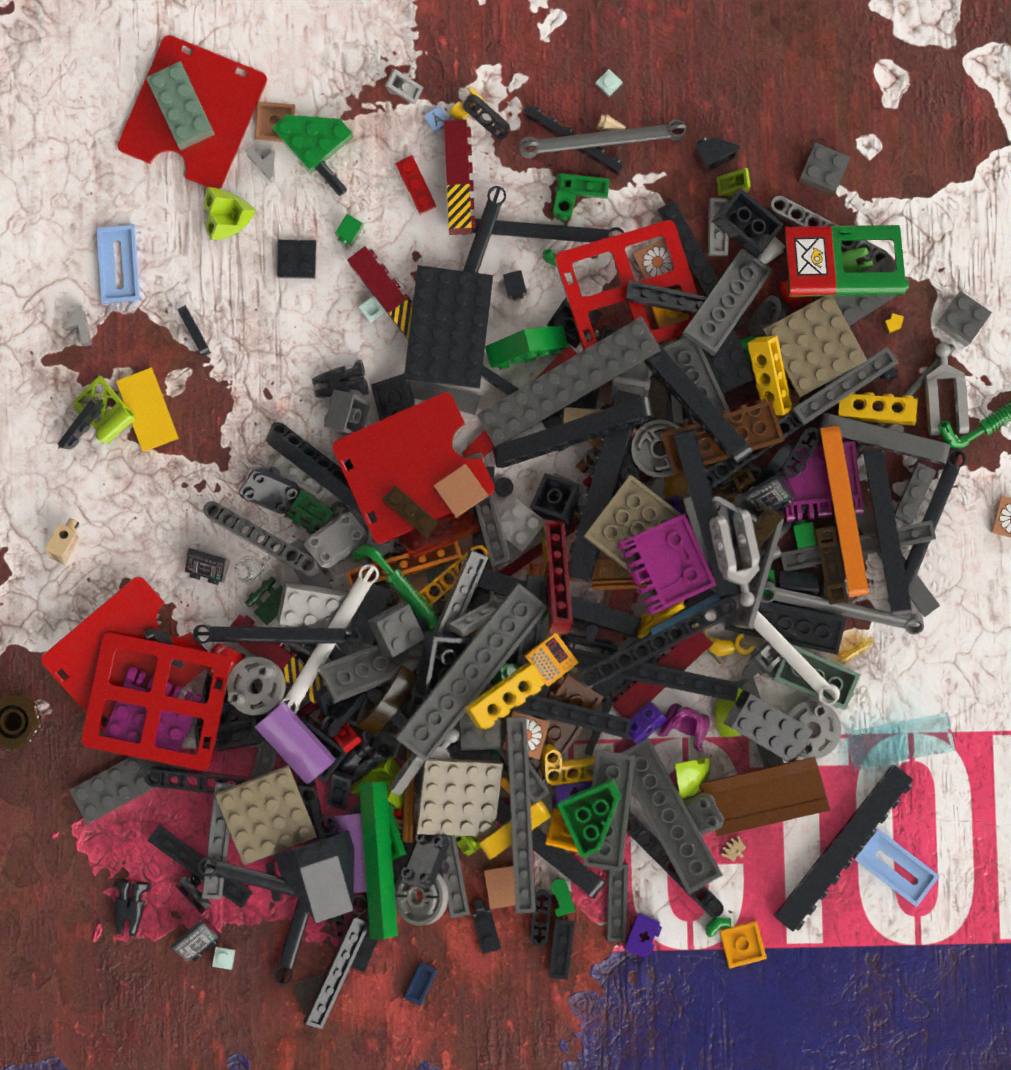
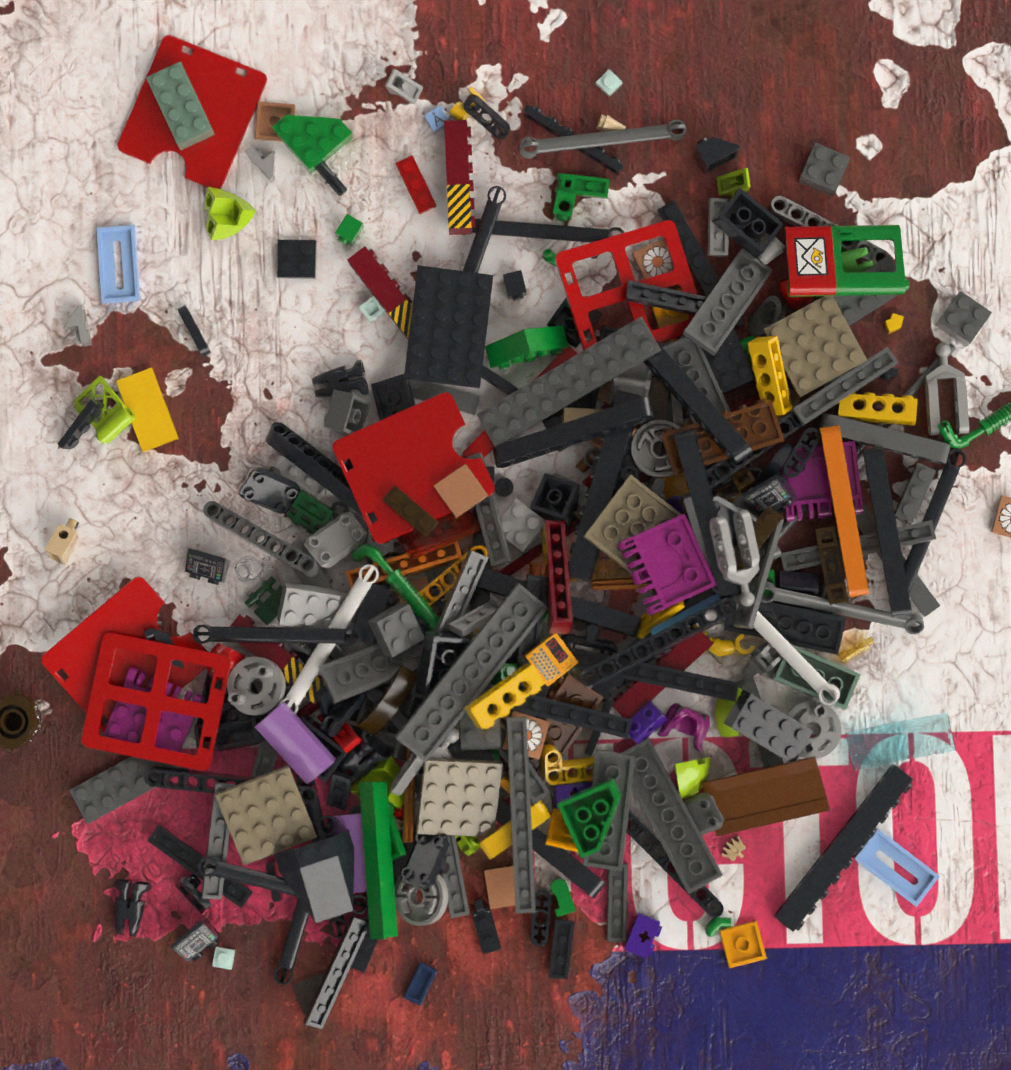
green brick [791,520,817,550] -> none

